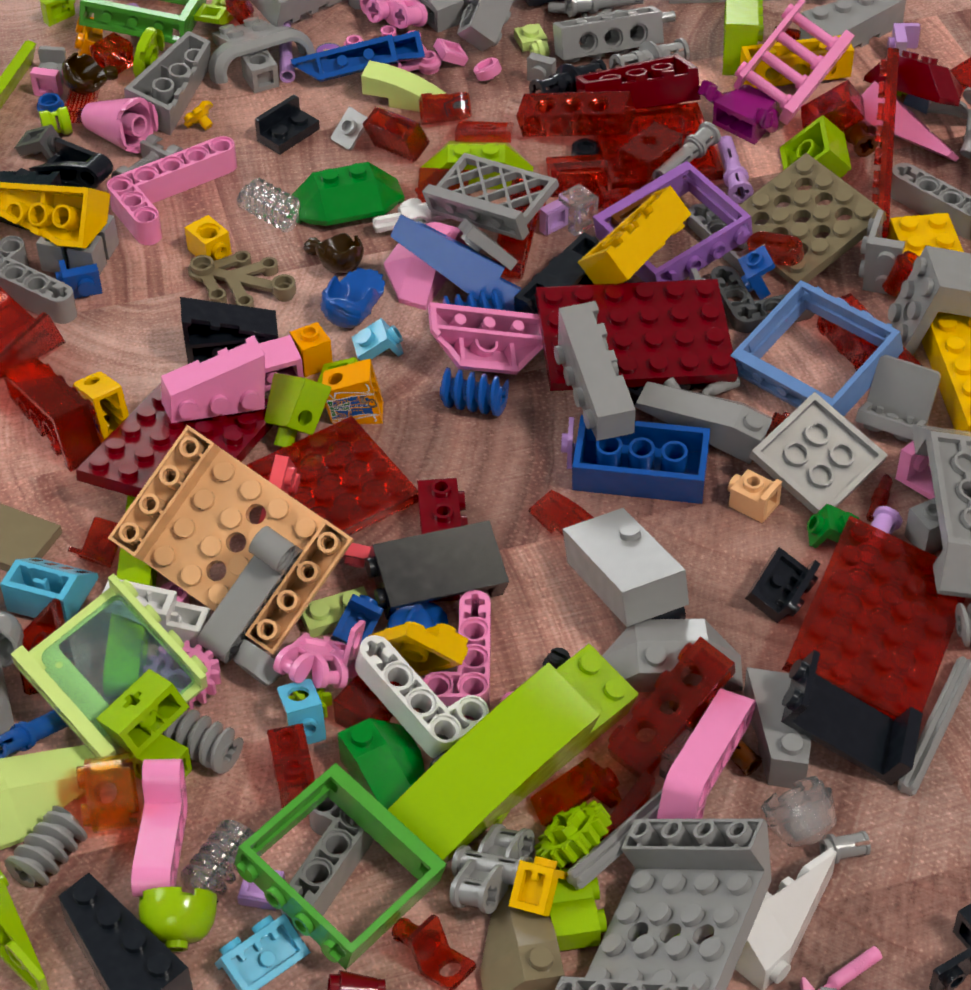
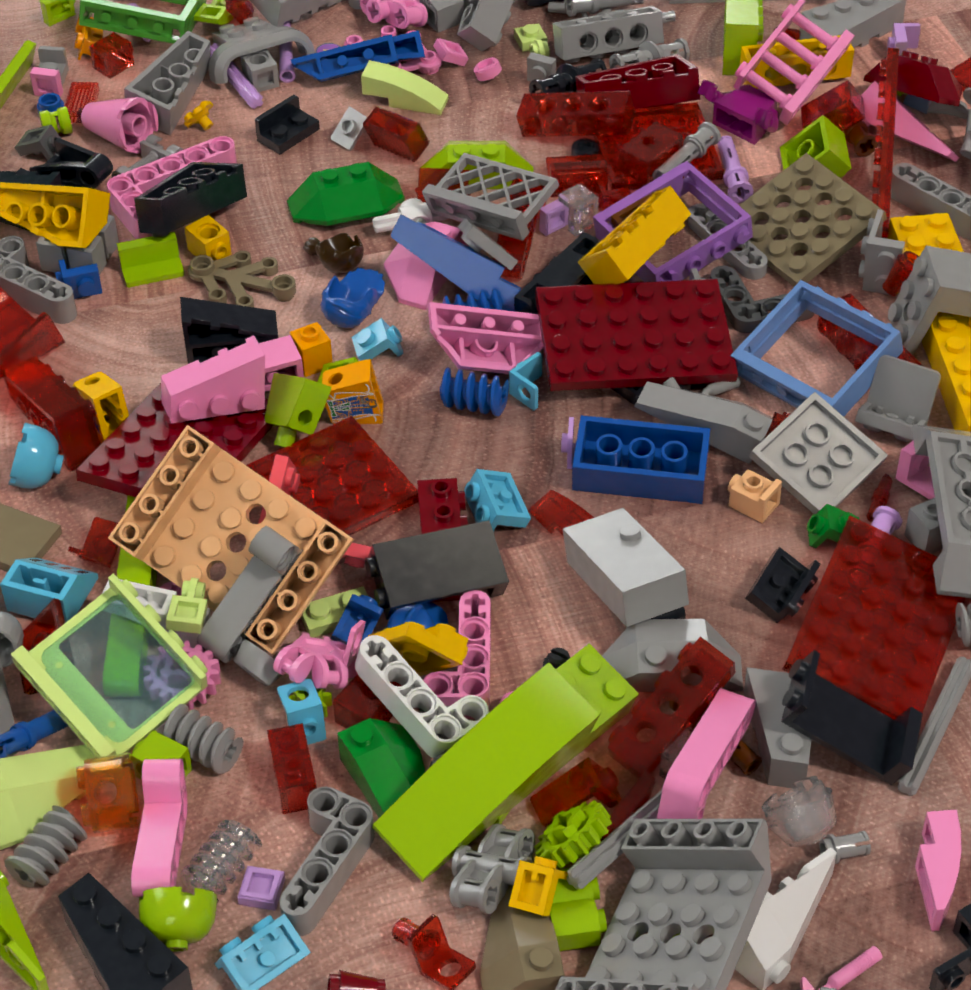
dark brown hair [61,52,118,95] -> none
lime brick [96,668,189,758] -> none
lime tile [133,27,165,78] -> none
bright green window [234,763,447,970] -> none
clear piece [237,177,300,232] -> none
clear red leg [418,92,472,125] -> none
clear red tile [455,121,514,143] -> none
light grey wedge [554,301,636,441] -> none
blue bracket [738,246,775,300] -> none
clear red beam [747,231,804,266] -> none
none -> medium azure cylinder [9,423,64,489]
none -> lime panel [116,232,185,288]
none -> black wedge [134,162,247,237]
none -> yellowish green plate [166,578,207,634]
none -> lavender axle [210,43,263,109]
none -> medium azure bracket [464,469,531,531]
none -> medium azure bracket [509,352,542,411]
none -> bright pink slope [915,810,961,931]

